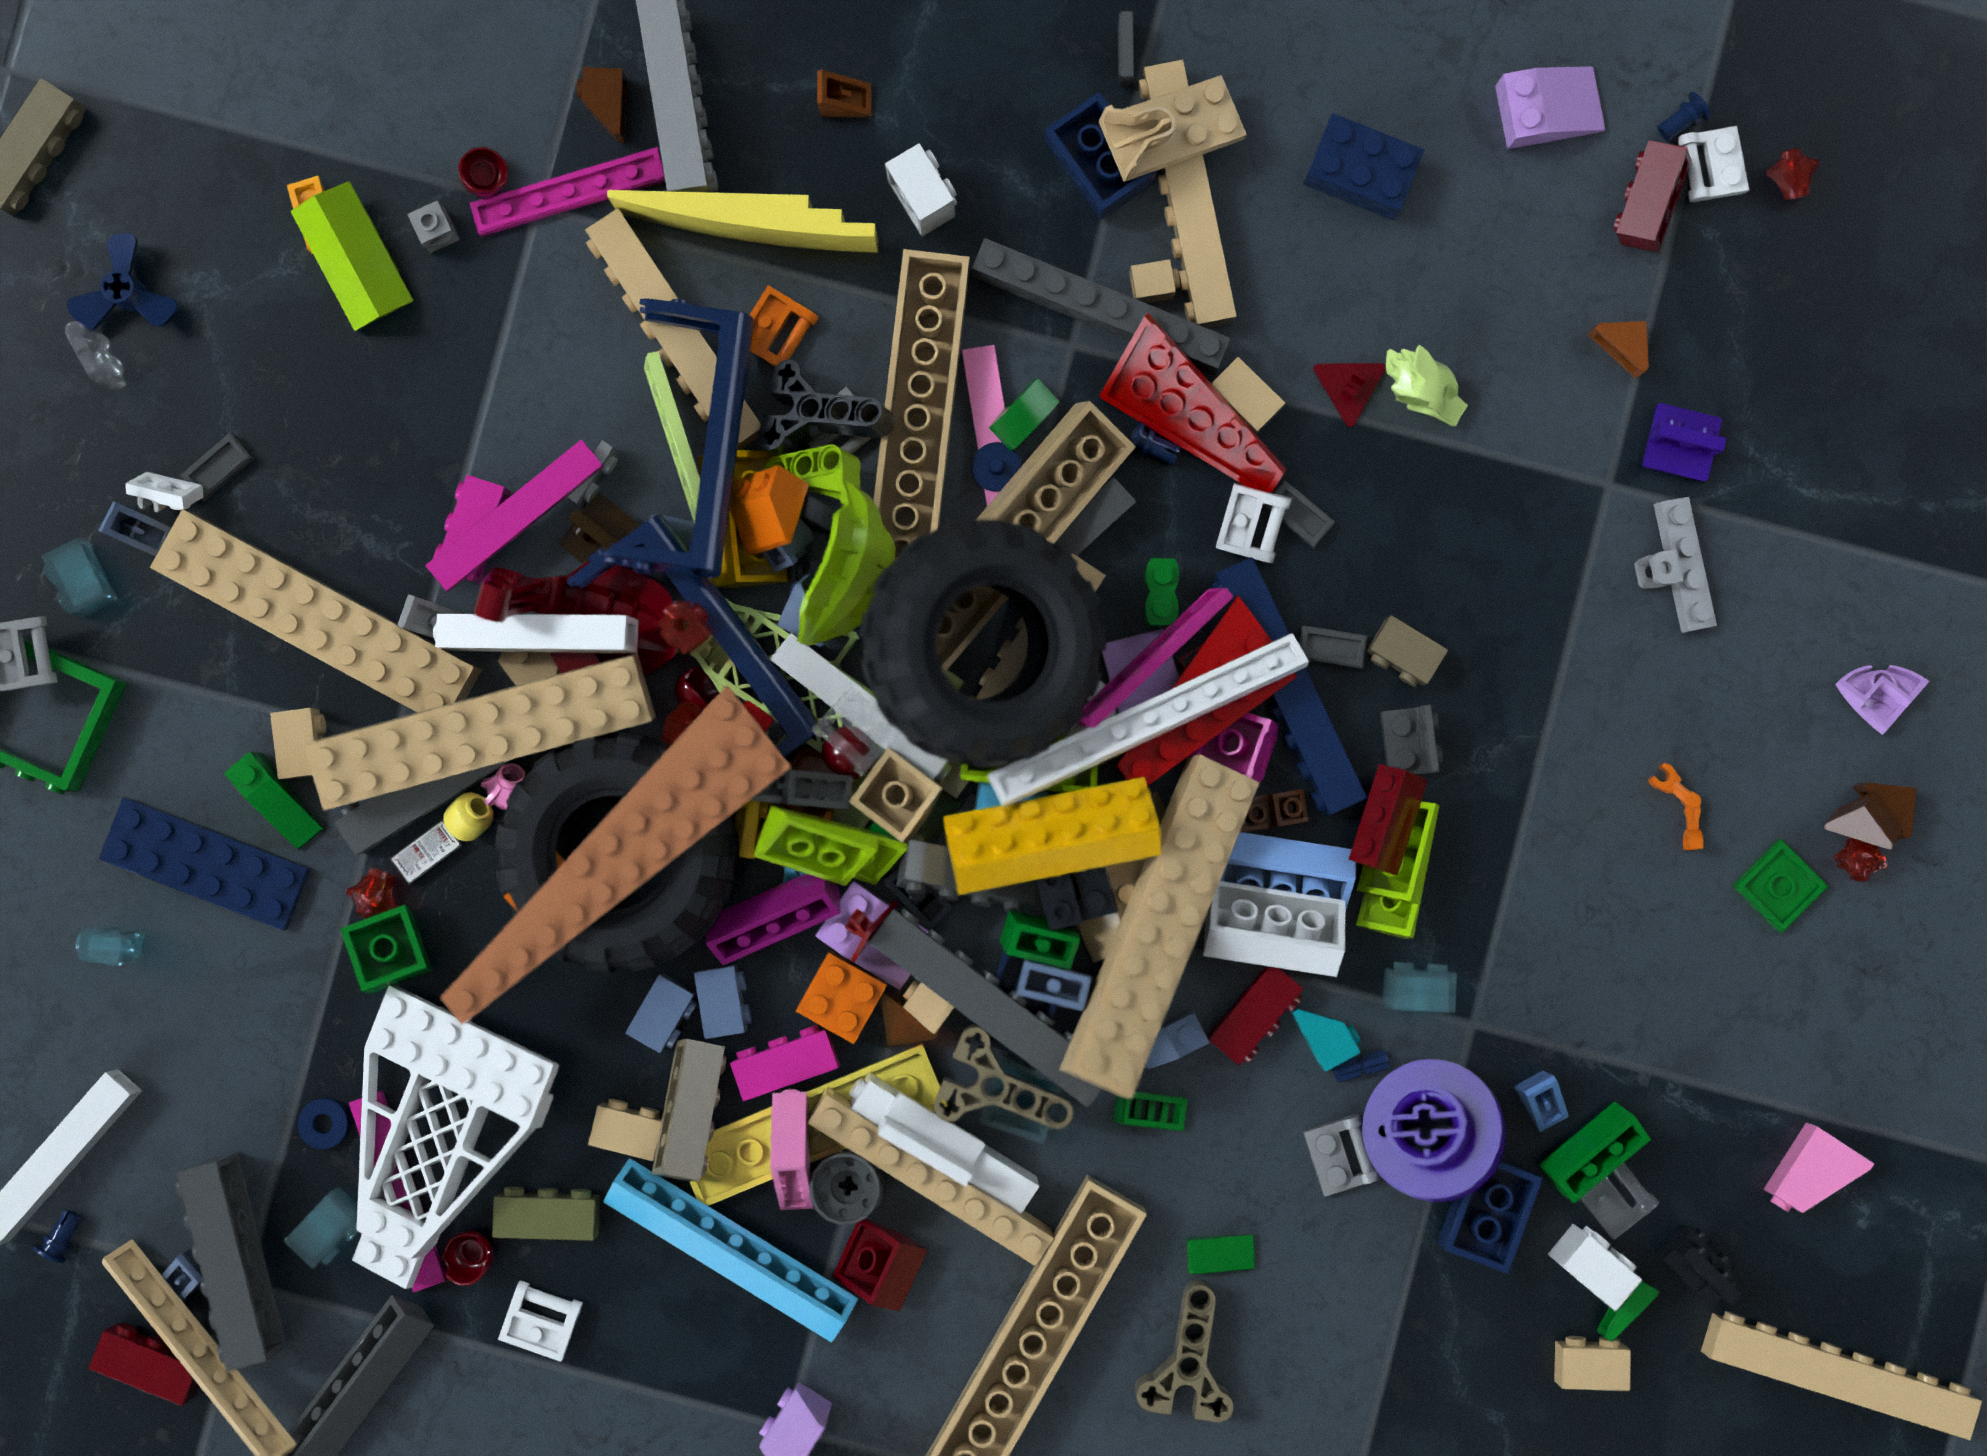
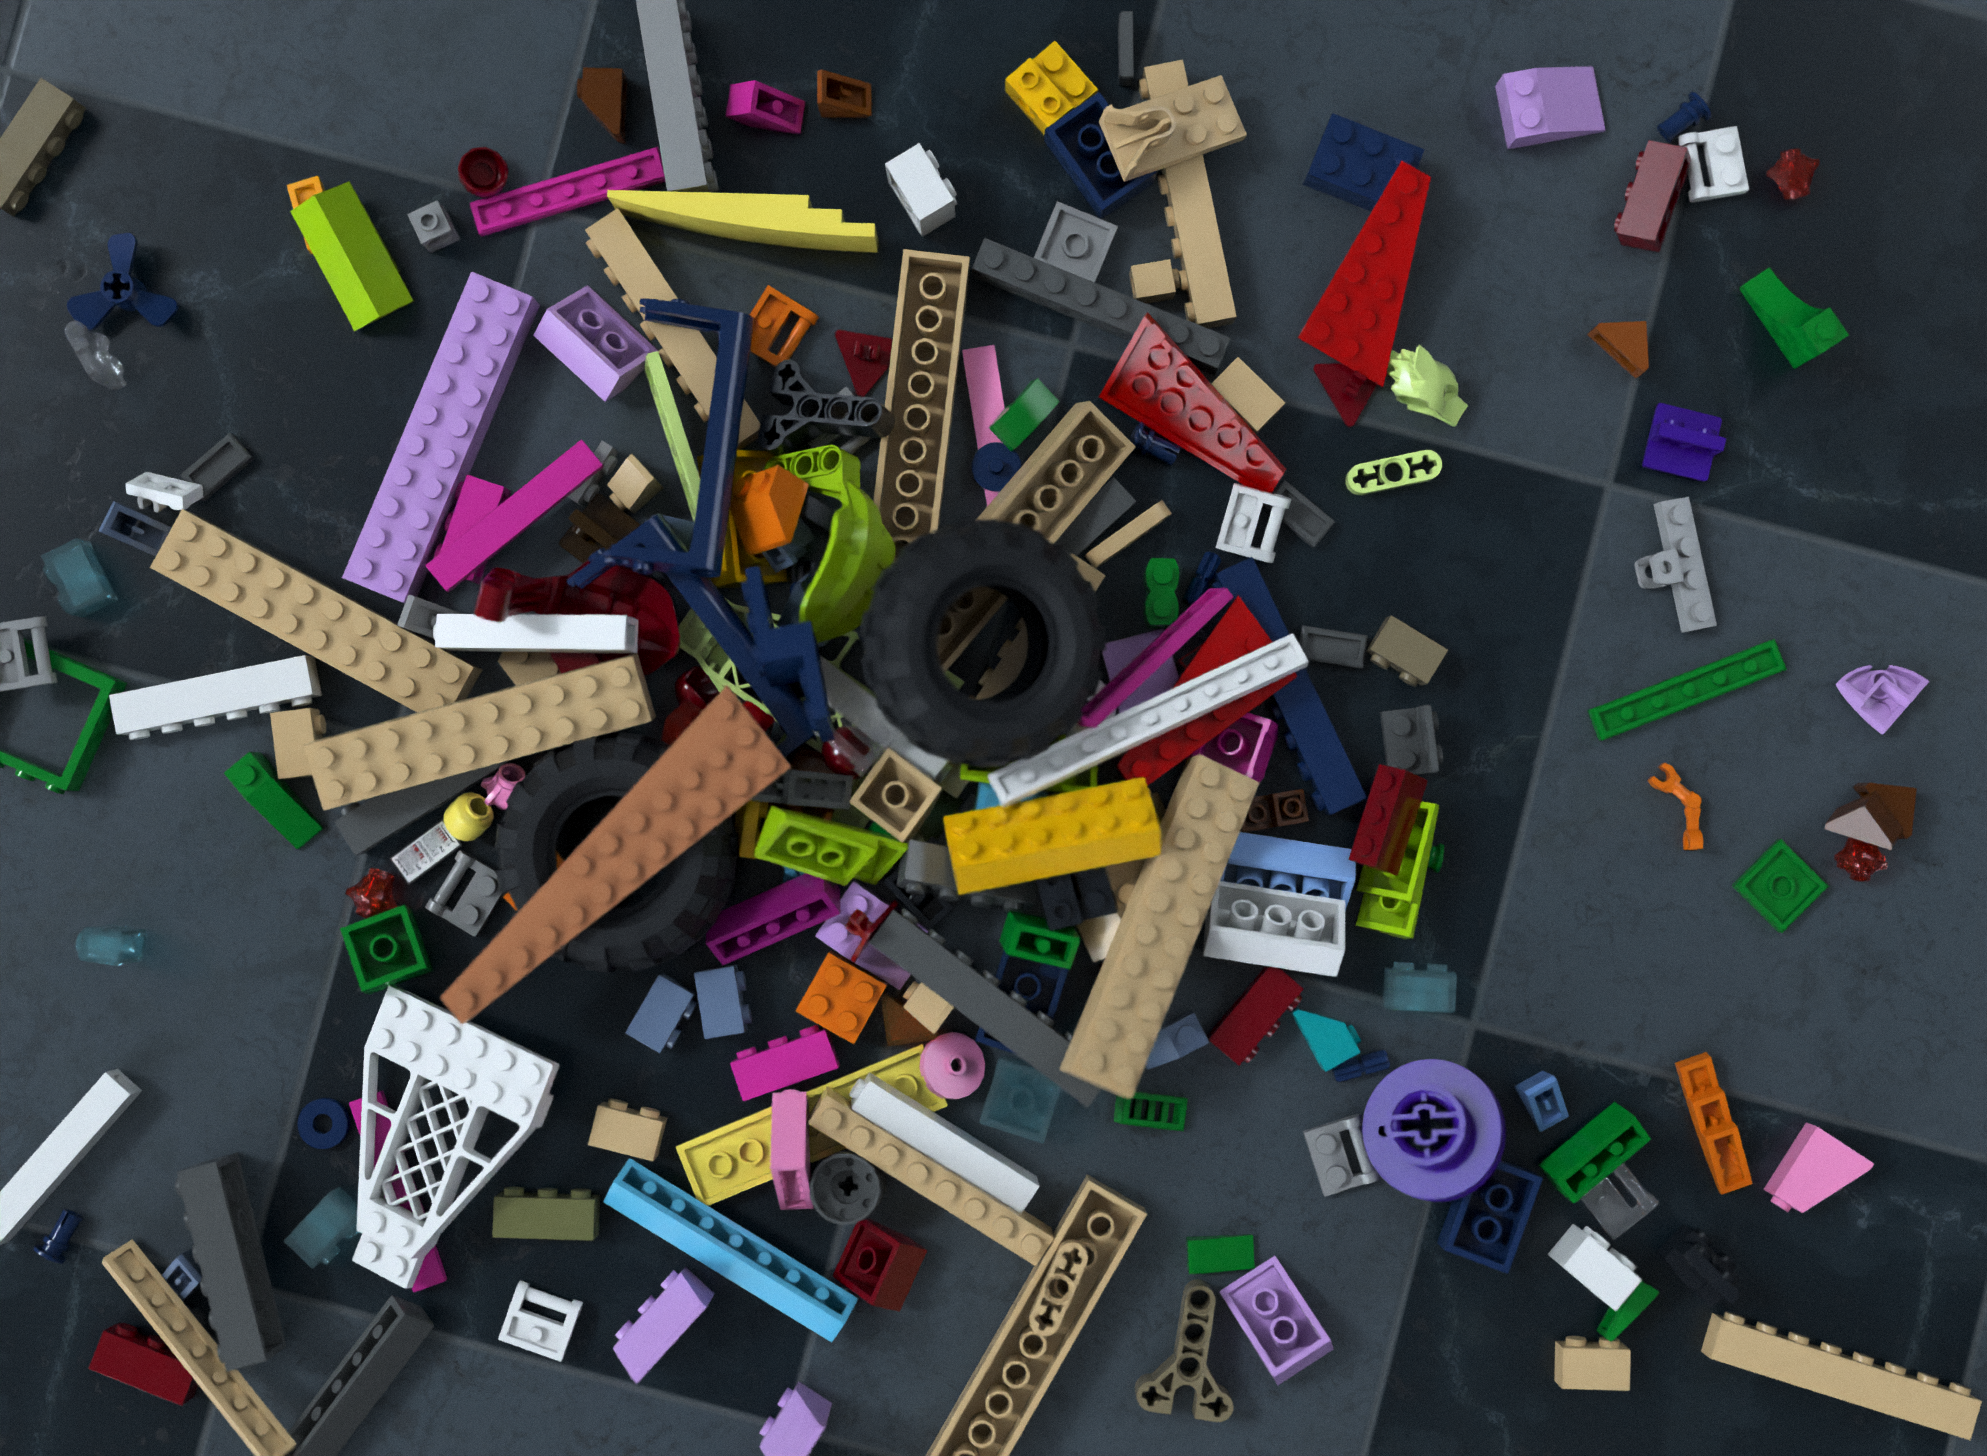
dark blue plate [99,797,311,931] -> none
dark red hair [441,1230,494,1286] -> none
dark tan brick [652,1039,726,1181] -> none
clear red brick [658,600,716,655] -> none
white panel [878,1093,985,1186] -> none
dark tan beam [934,1024,1073,1129] -> none
sand blue brick [1016,959,1091,1011] -> none
none -> white brick [109,655,322,740]
none -> lavender brick [342,272,540,603]
none -> light grey plate [425,850,504,937]
none -> lavender slope [533,285,658,402]
none -> tan slope [607,454,663,514]
none -> lavender slope [613,1267,715,1383]
none -> dark pink slope [725,80,805,134]
none -> dark blue bracket [741,566,835,742]
none -> dark red piece [835,330,893,397]
none -> bright pink plate [919,1032,985,1100]
none -> yellow brick [1005,41,1098,135]
none -> tan beam [1029,1239,1088,1336]
none -> light grey plate [1034,201,1118,282]
none -> tan beam [1085,500,1172,569]
none -> dark blue piece [1183,551,1221,605]
none -> lavender slope [1219,1256,1334,1385]
none -> red wing [1298,161,1431,387]
none -> yellowish green beam [1346,450,1442,495]
none -> green bush [1427,843,1444,873]
none -> green tile [1587,639,1787,741]
none -> orange slope [1675,1052,1753,1195]
none -> green arch [1739,267,1849,369]

